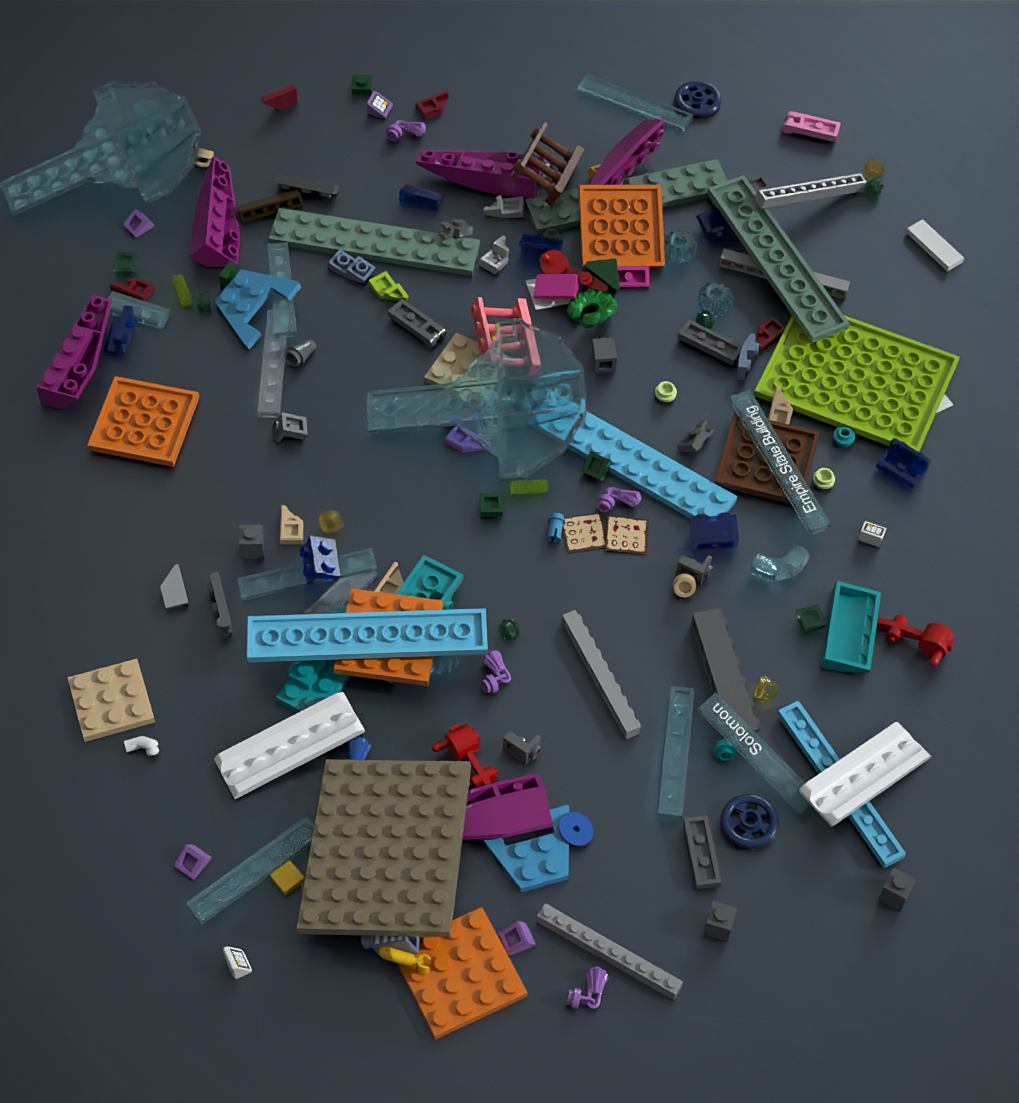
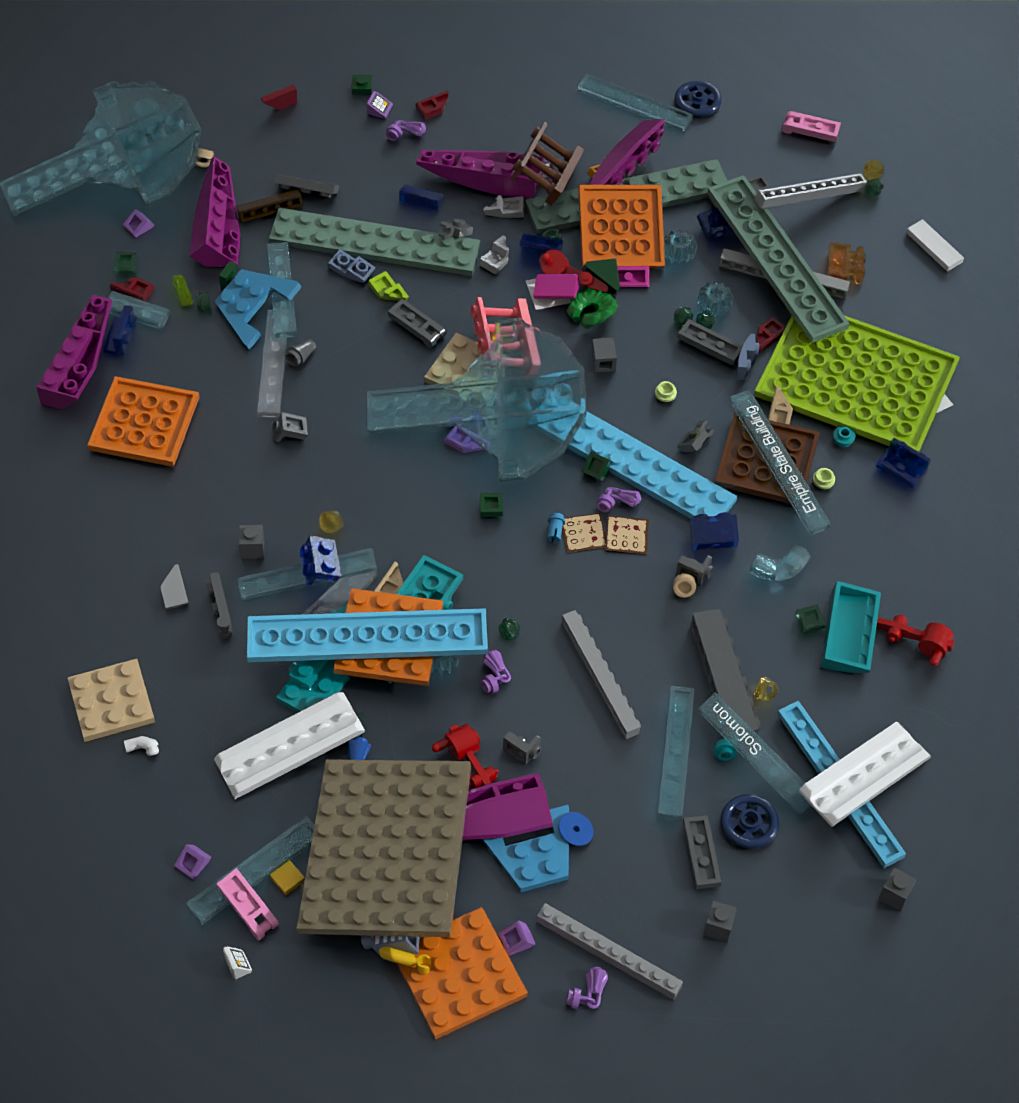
tan tile [280,505,304,544] -> none
clear neon green piece [510,479,549,494] -> none
white slope [858,521,887,547] -> none
none -> bright pink plate [216,868,279,941]
none -> clear green plate [674,307,694,326]
none -> clear orange plate [827,242,866,284]

